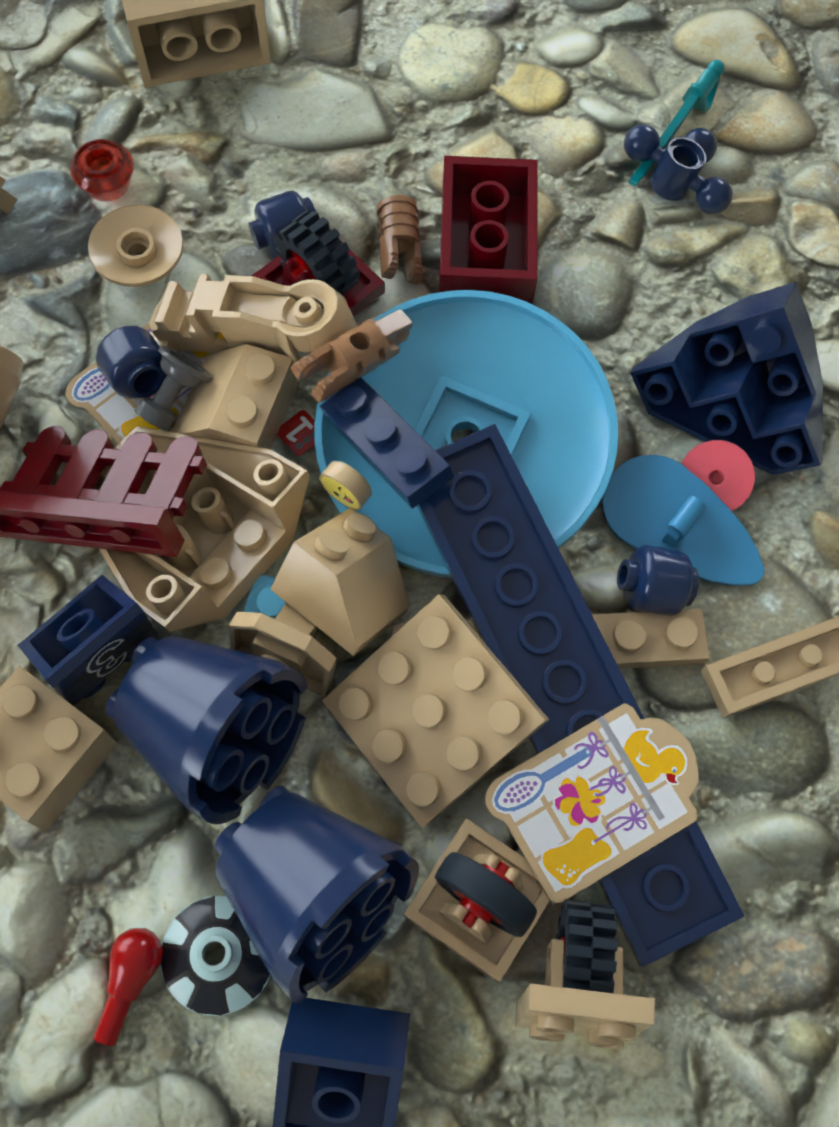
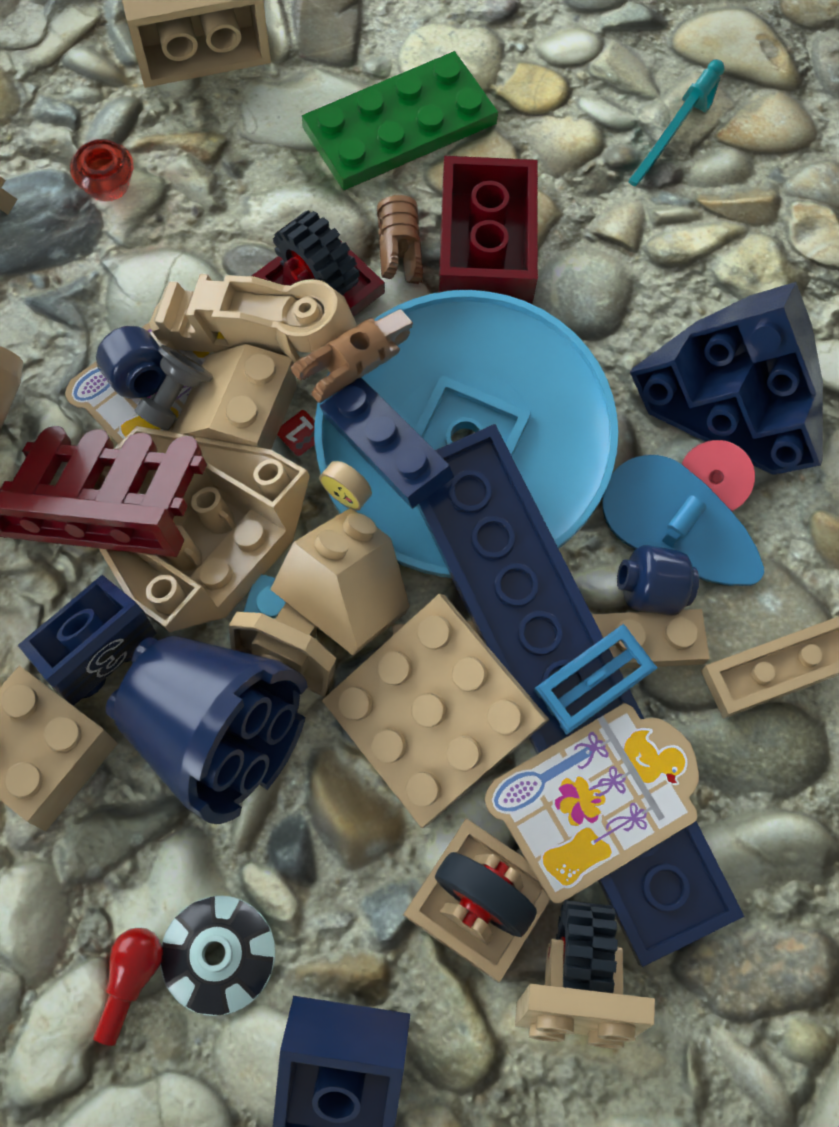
tan dish [88,205,183,287] -> none
dark blue cone [214,786,419,1004] -> none
dark blue head [248,190,316,259] -> none
dark blue piece [624,124,733,214] -> none
none -> green plate [301,51,498,191]
none -> dark azure tile [534,624,657,735]

